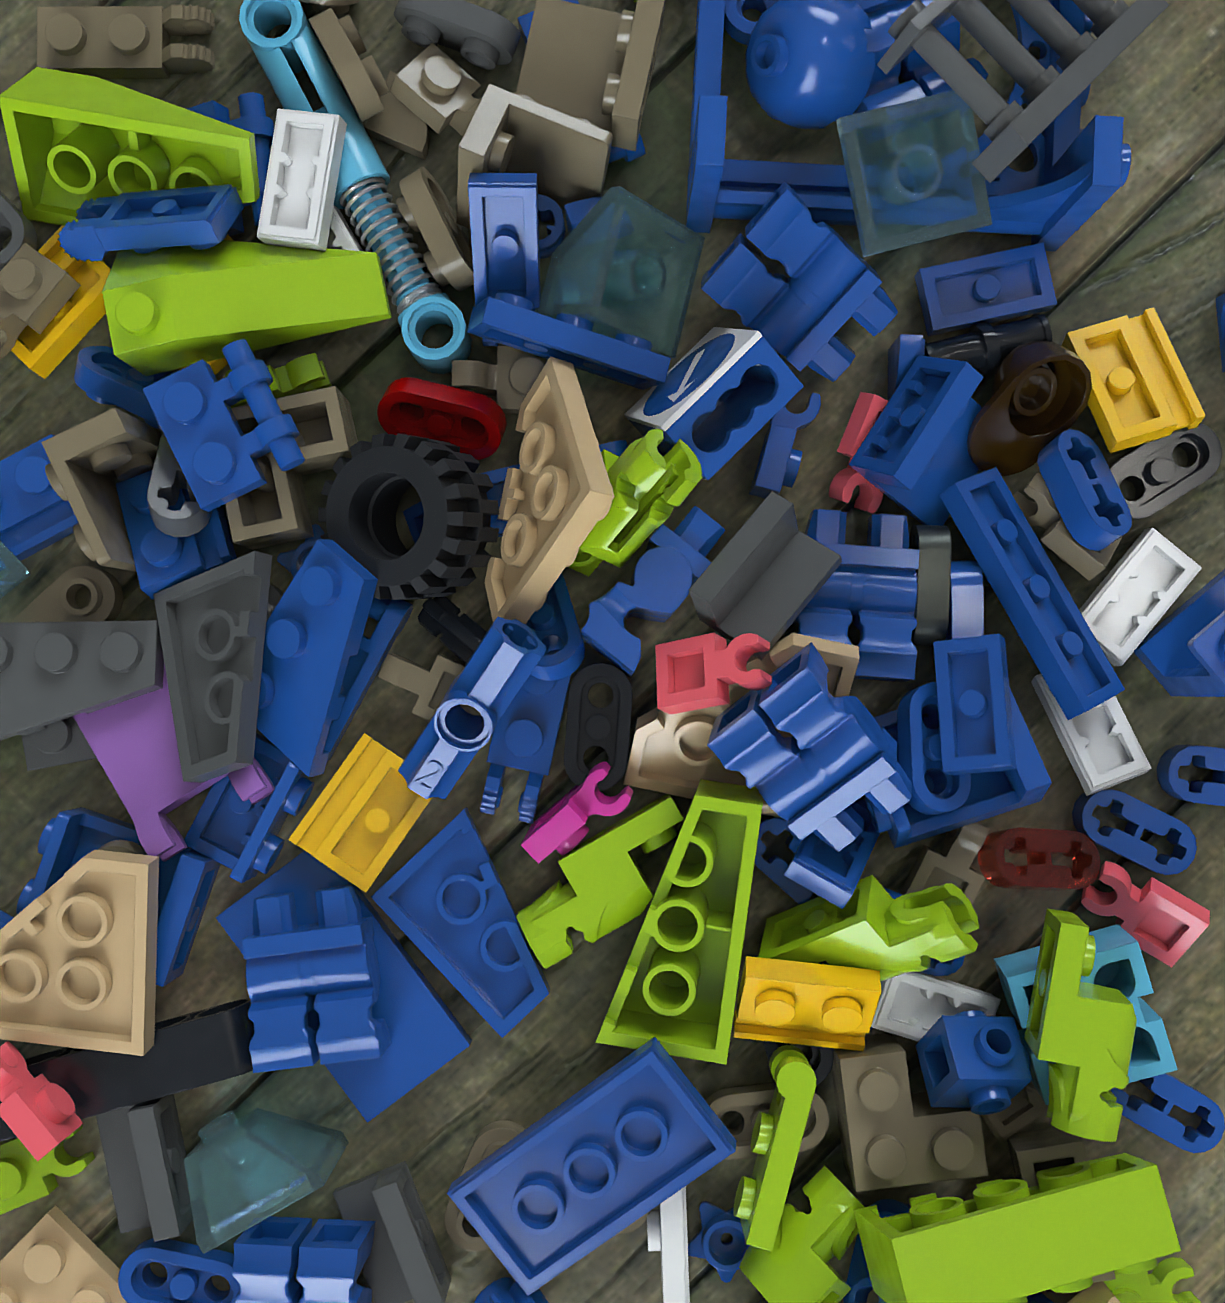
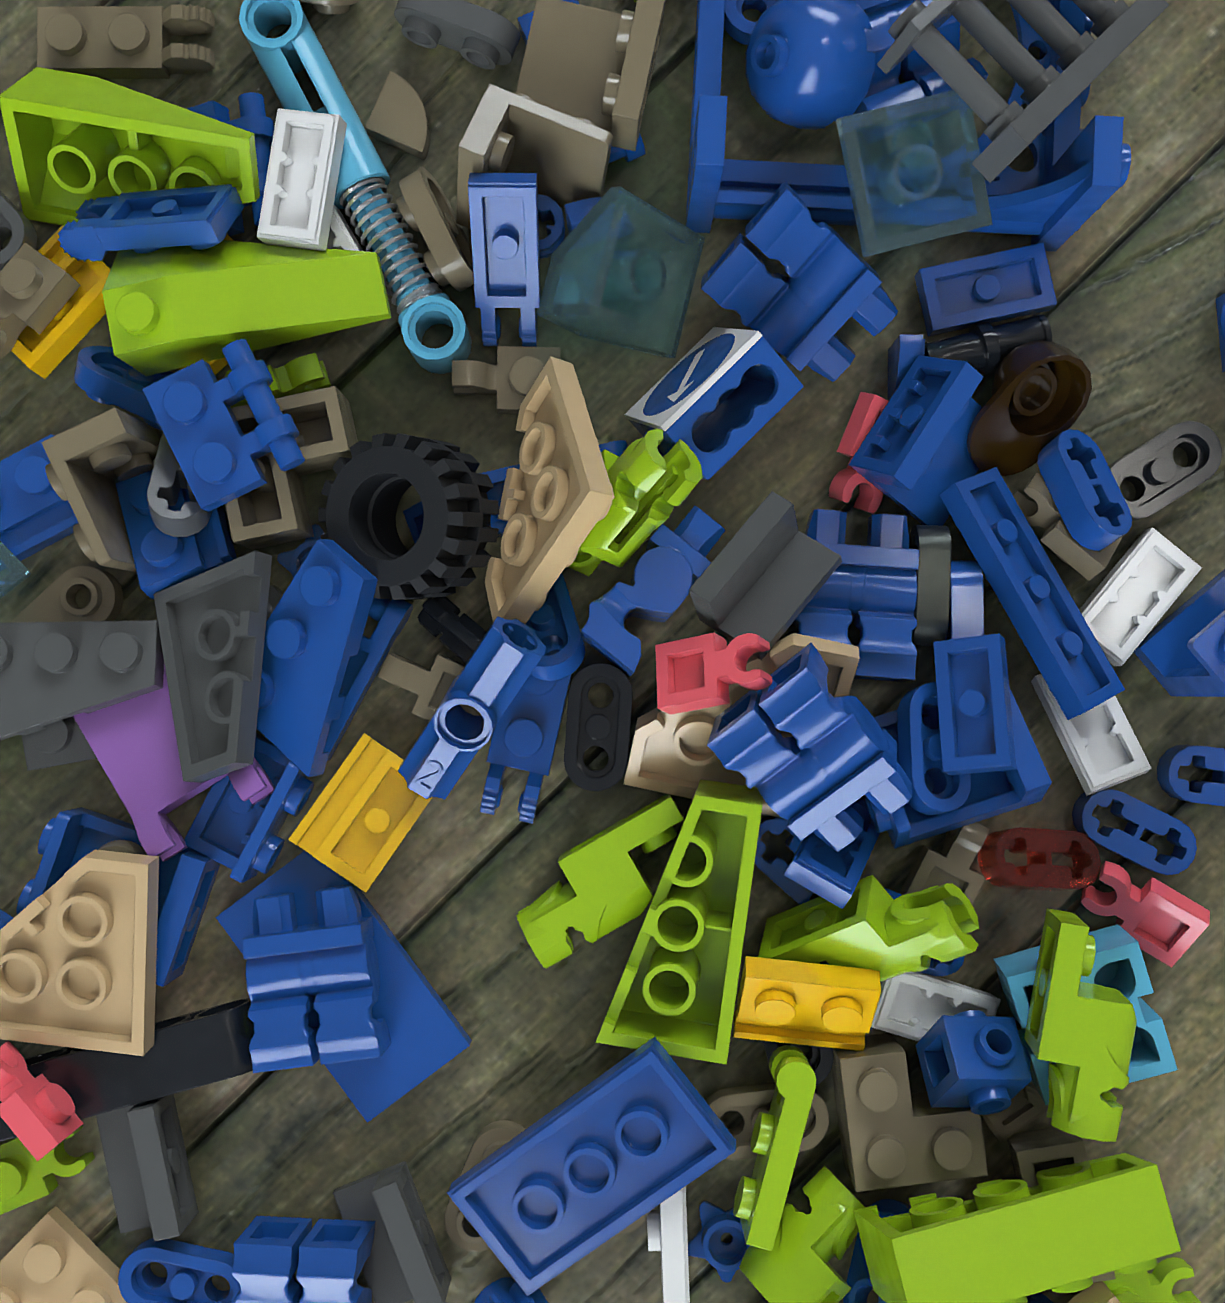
clear light blue slope [184,1108,349,1254] -> none
dark tan plate [308,8,389,122] -> none
blue wing [371,807,550,1038] -> none
red plate [377,377,507,459] -> none
dark tan plate [389,43,482,137] -> none
blue plate [467,293,671,390] -> none
dark pink plate [521,761,633,864] -> none
blue plate [749,392,821,499] -> none
yellow plate [1062,307,1206,453] -> none
blue beam [1109,1073,1225,1153] -> none

